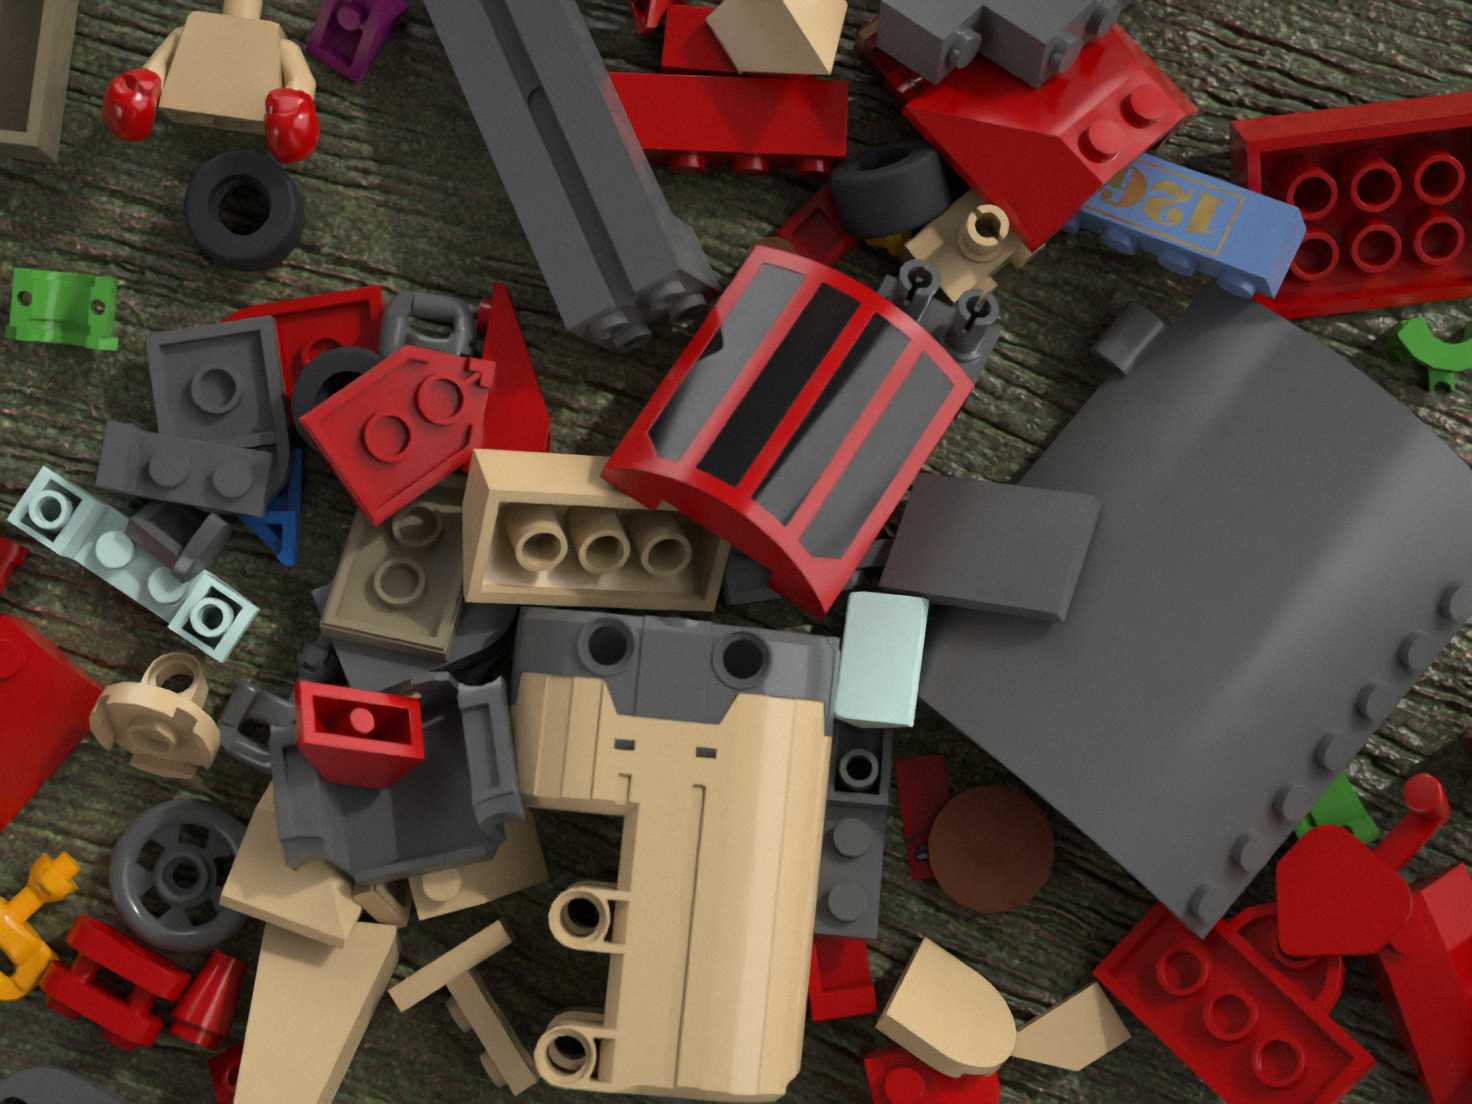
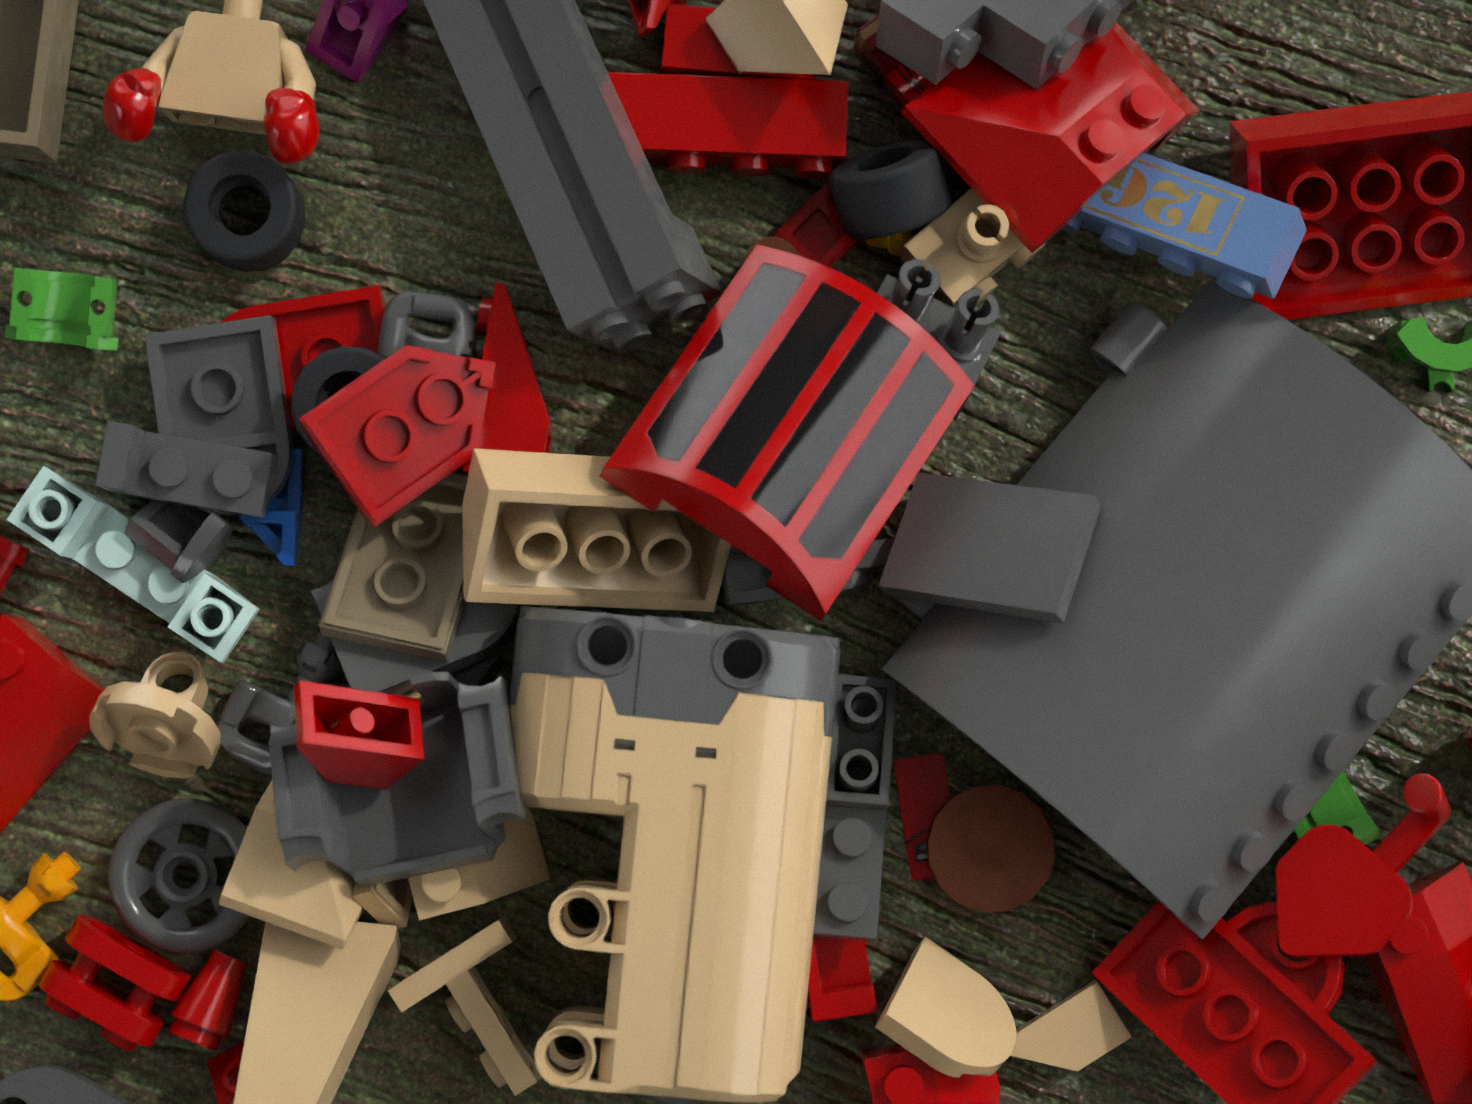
light aqua slope [834,592,929,728] -> none

